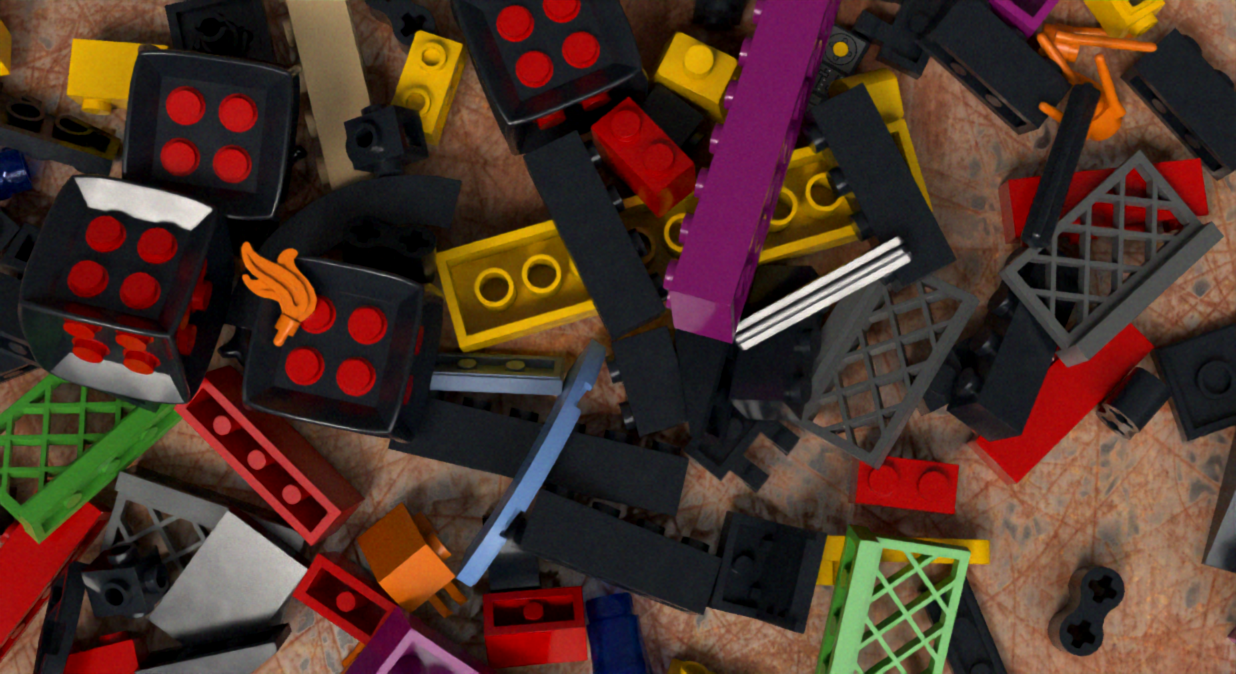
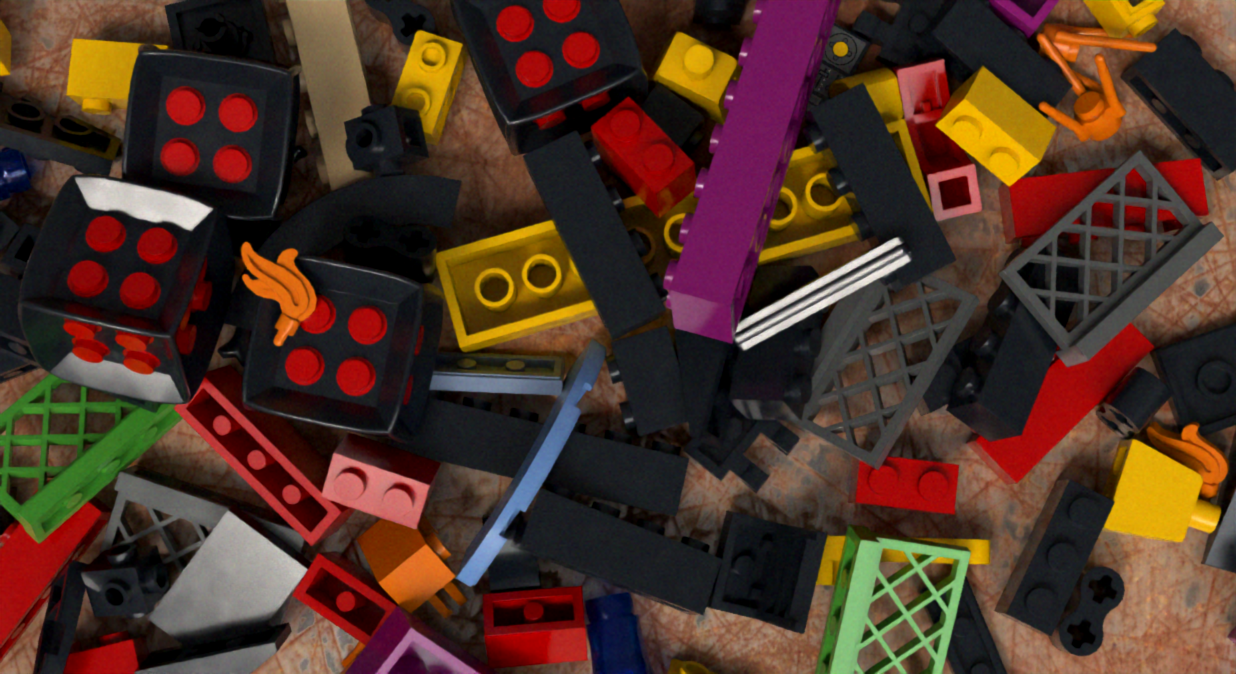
black axle [1021,82,1101,250] -> none
none -> brick [321,432,441,529]
none -> red arch [892,56,982,221]
none -> yellow brick [935,66,1057,187]
none -> black brick [994,479,1115,636]
none -> yellow torso [1102,439,1221,542]
none -> orange piece [1147,421,1229,502]

